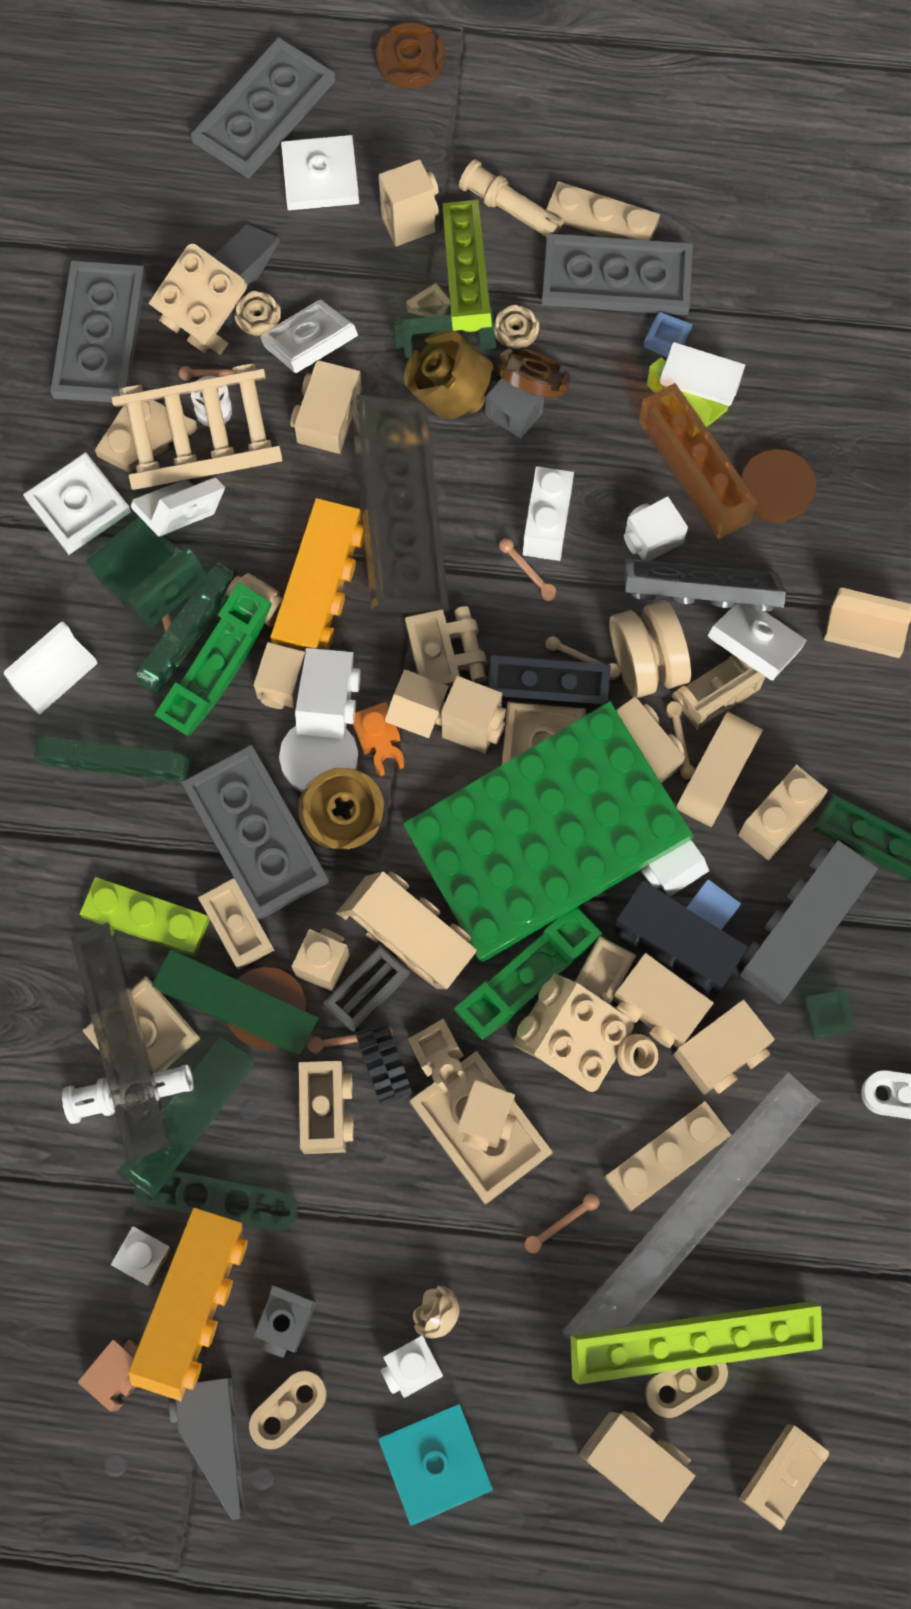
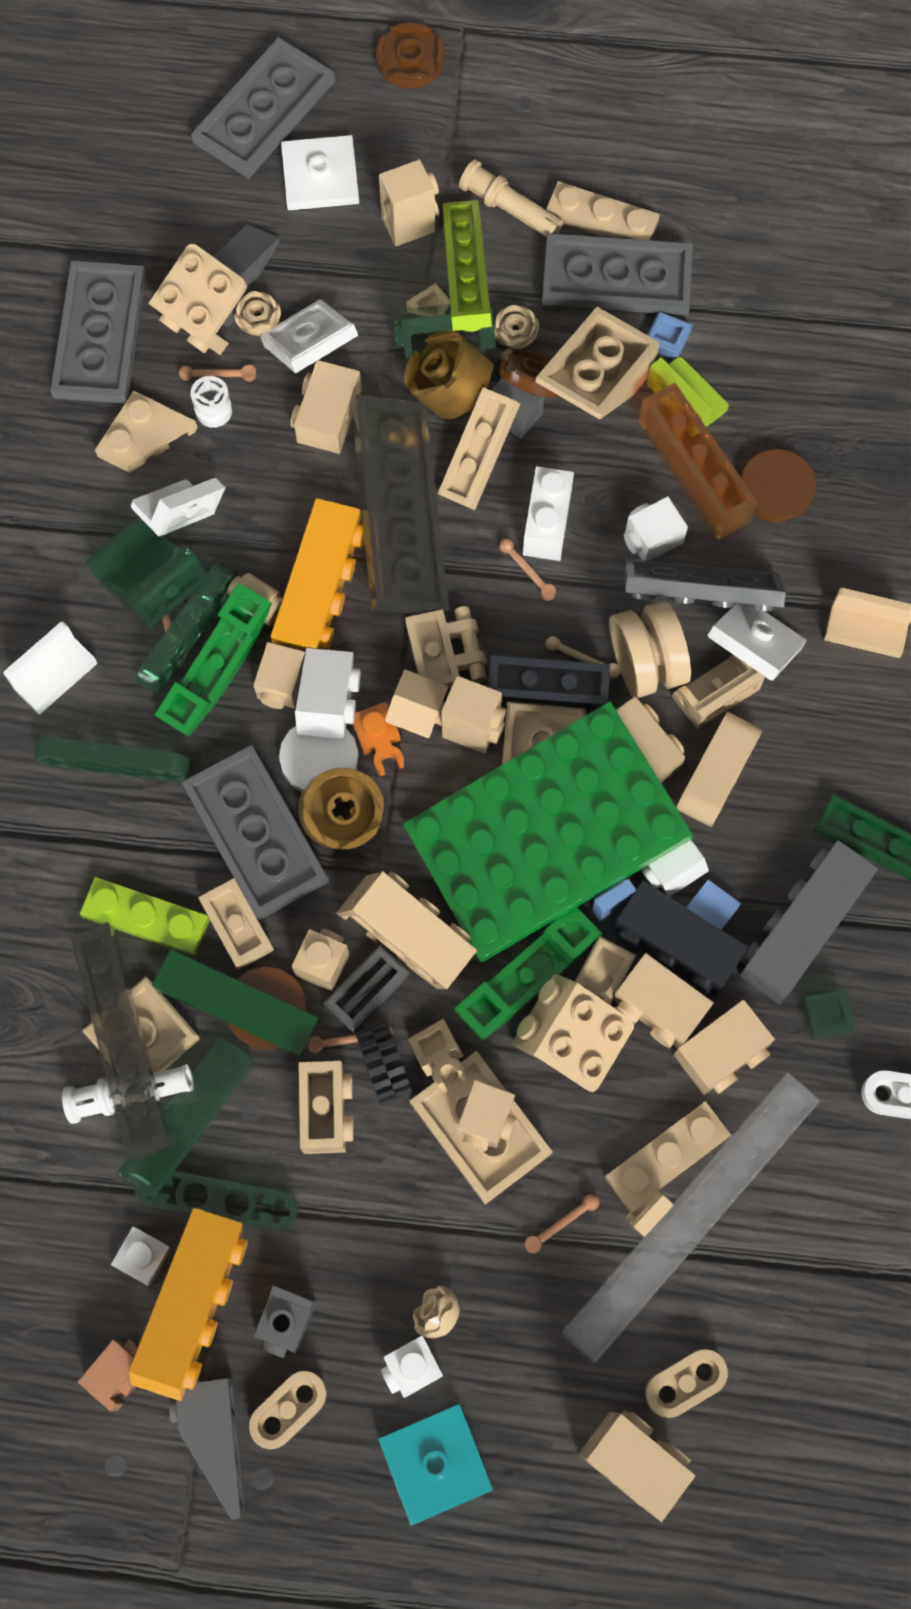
white plate [23,452,131,555] -> none
tan fence [112,364,282,490] -> none
lime plate [571,1301,822,1384] -> none
tan plate [617,1034,658,1076] -> none
white panel [660,342,745,406] -> none
tan hinge [666,702,695,780] -> none
tan brick [738,765,828,861] -> none
tan hinge [739,1424,830,1530] -> none
none -> tan plate [438,387,520,510]
none -> tan slope [536,307,660,419]
none -> medium blue tile [592,879,636,921]
none -> tan tile [626,1189,674,1237]

